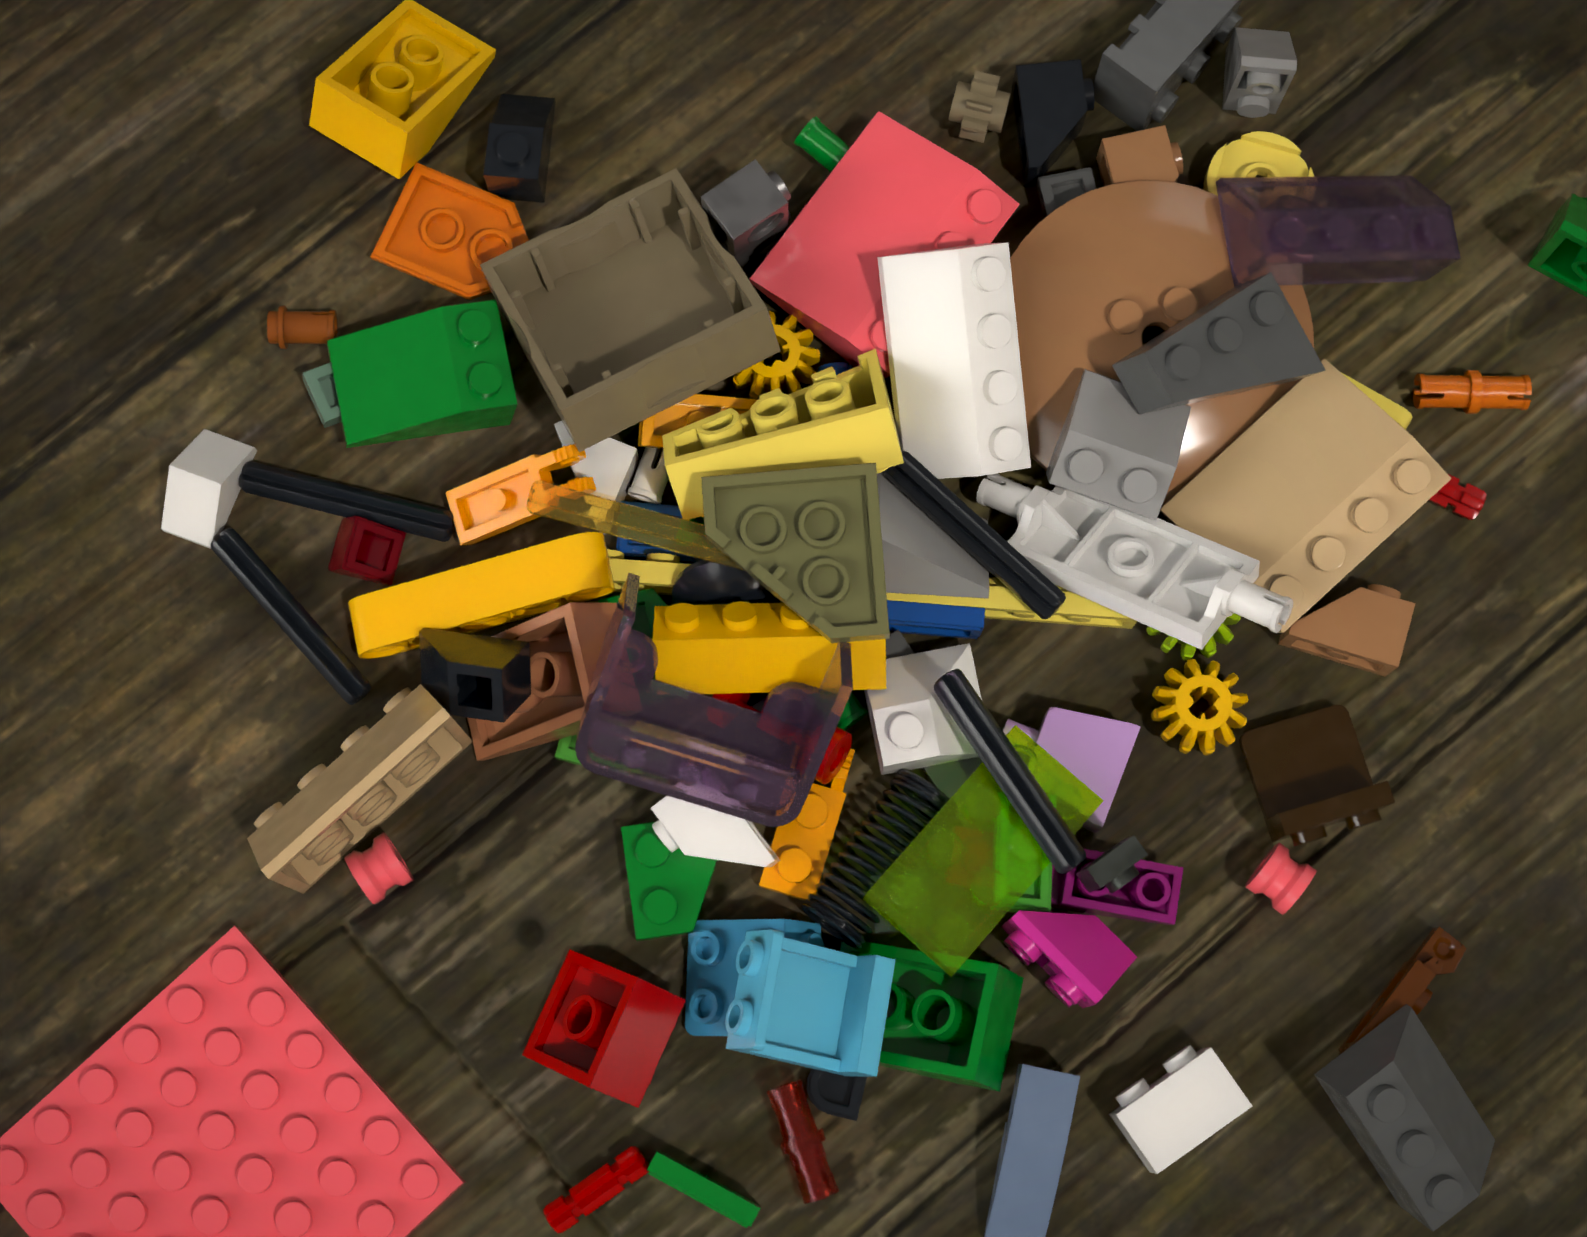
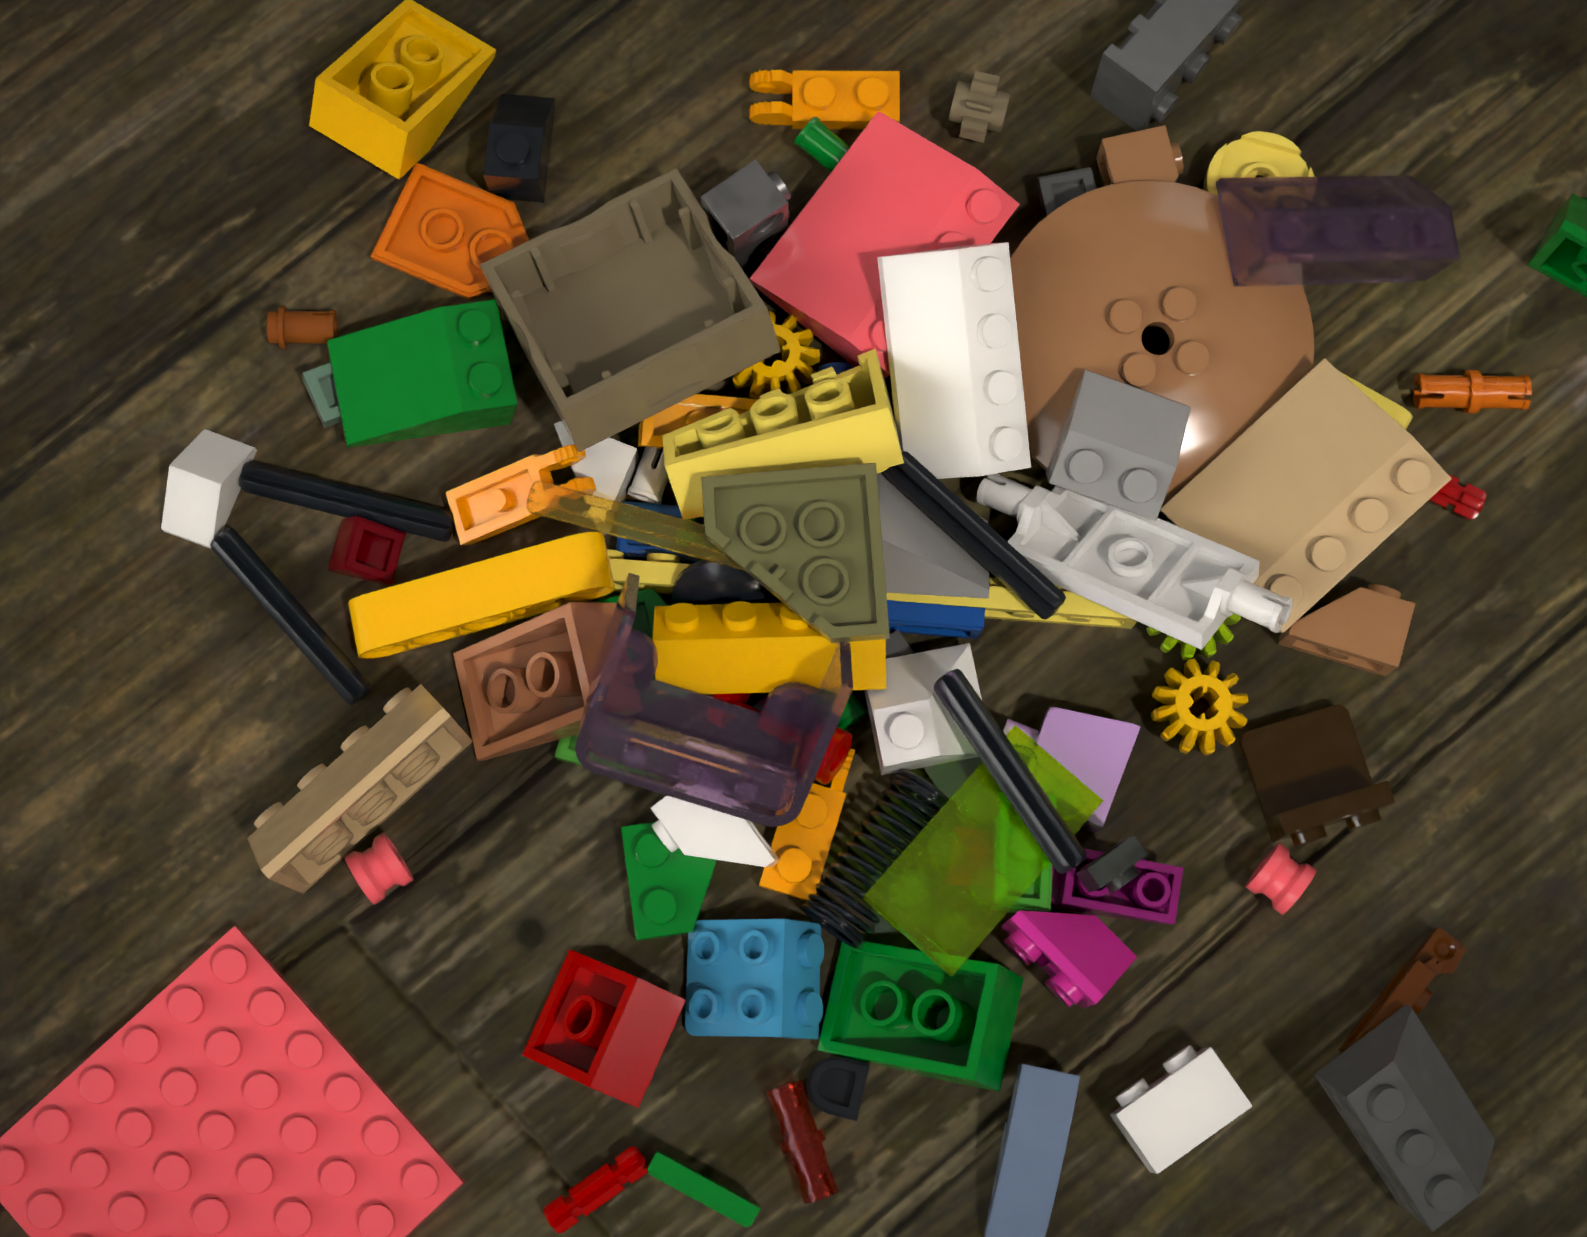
black slope [419,628,531,723] -> none
medium azure panel [725,929,895,1077] -> none
black slope [1012,59,1095,187] -> none
dark grey wedge [1112,272,1326,414] -> none
light grey slope [1222,27,1297,118] -> none
none -> light orange hinge [749,70,900,129]

